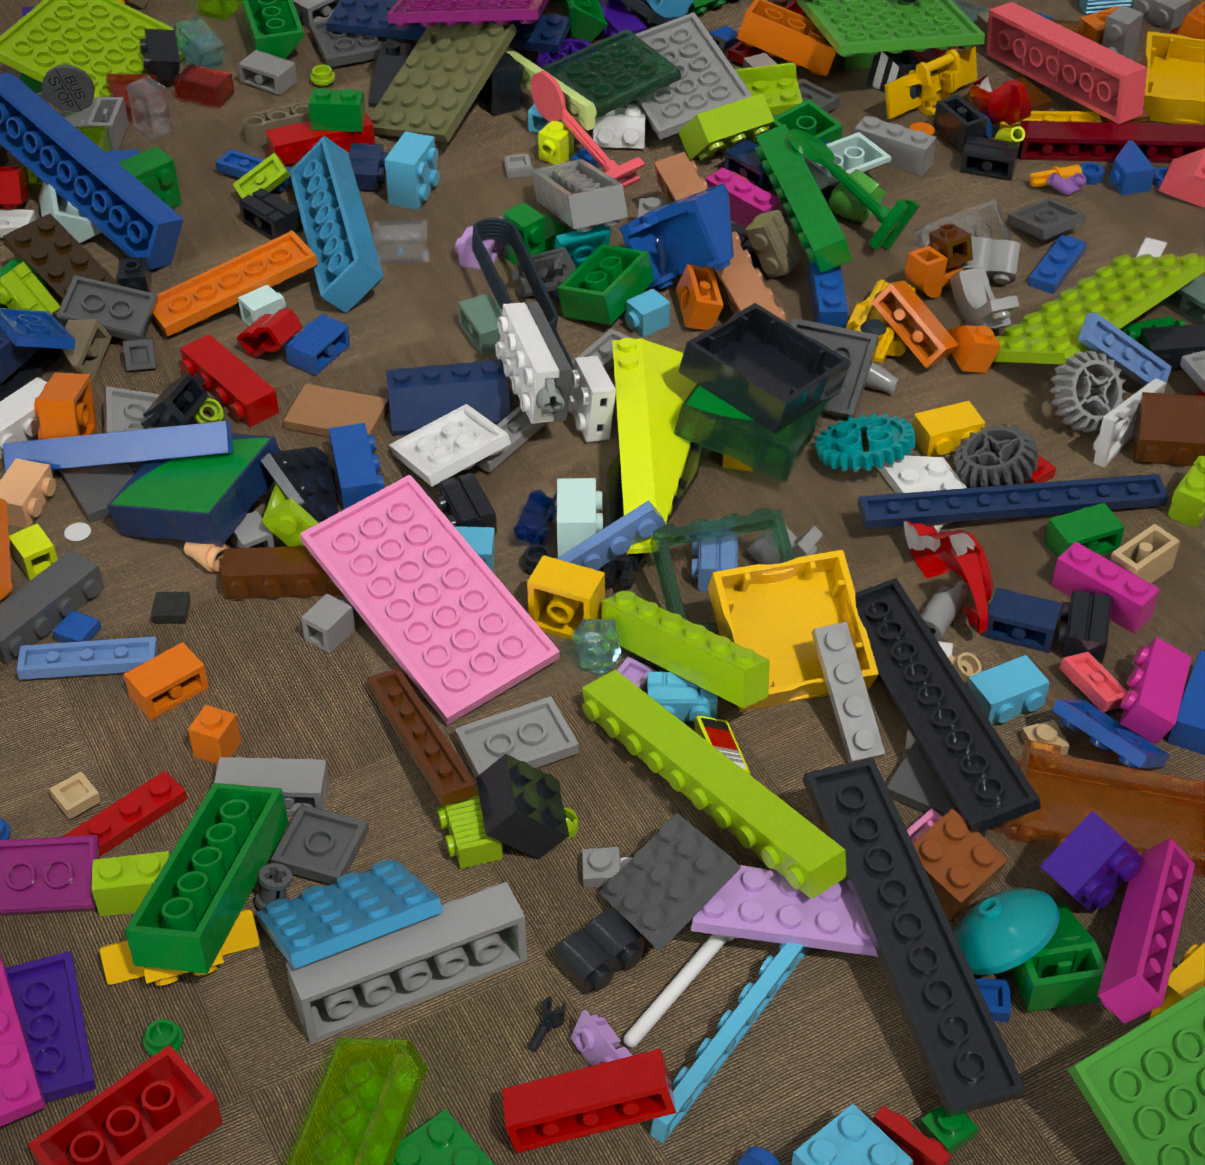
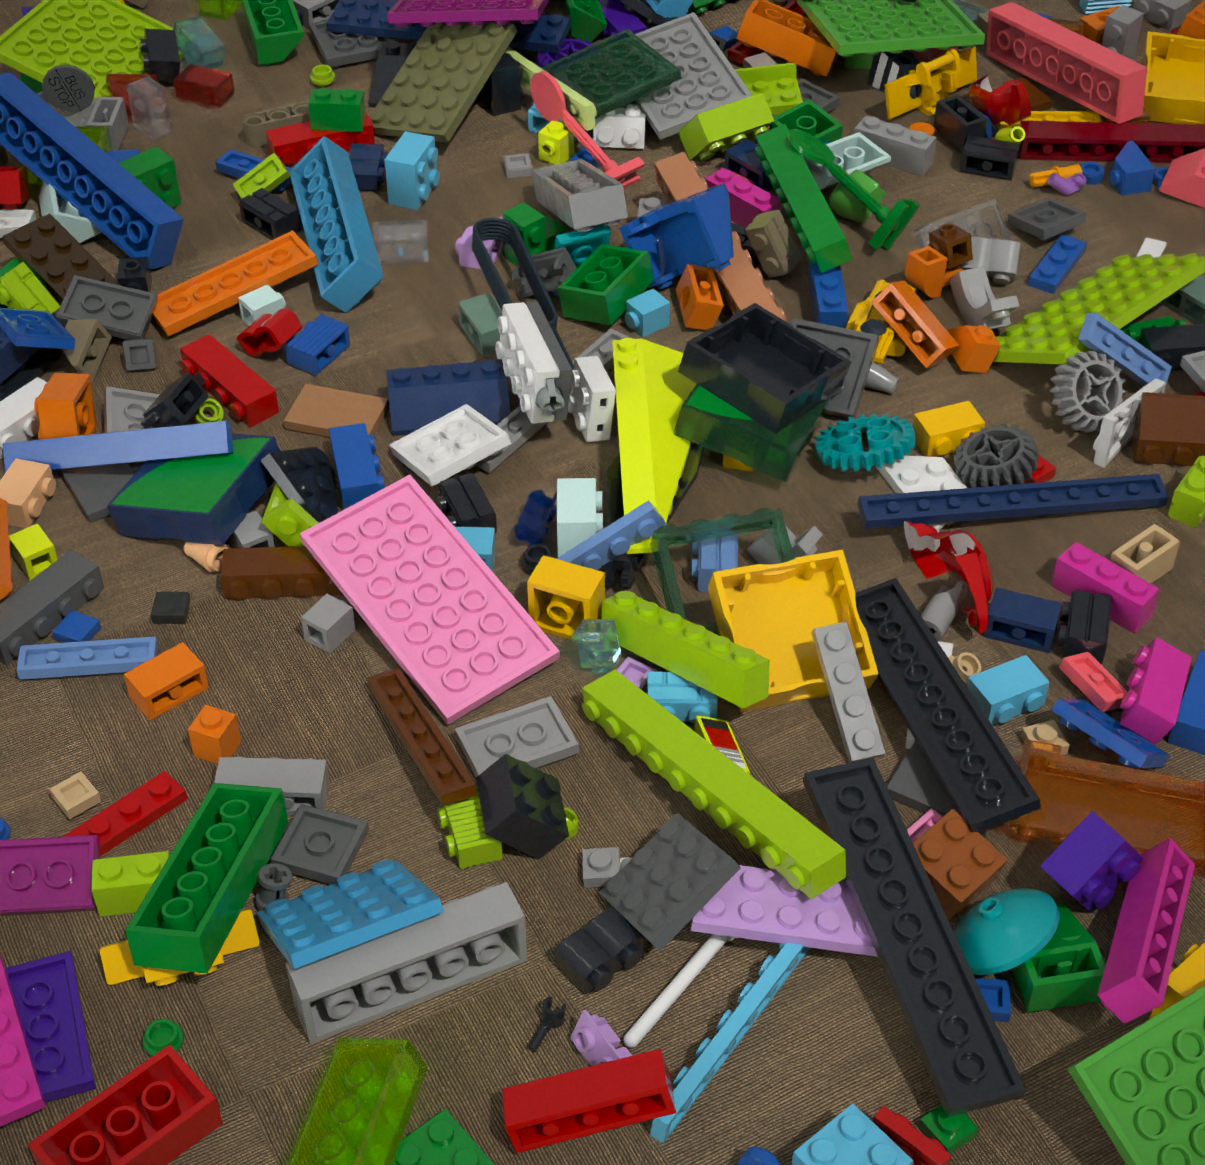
white sticker [64,522,91,541] -> none
light grey brick [237,50,297,96] -> none
green brick [1044,503,1125,558] -> none

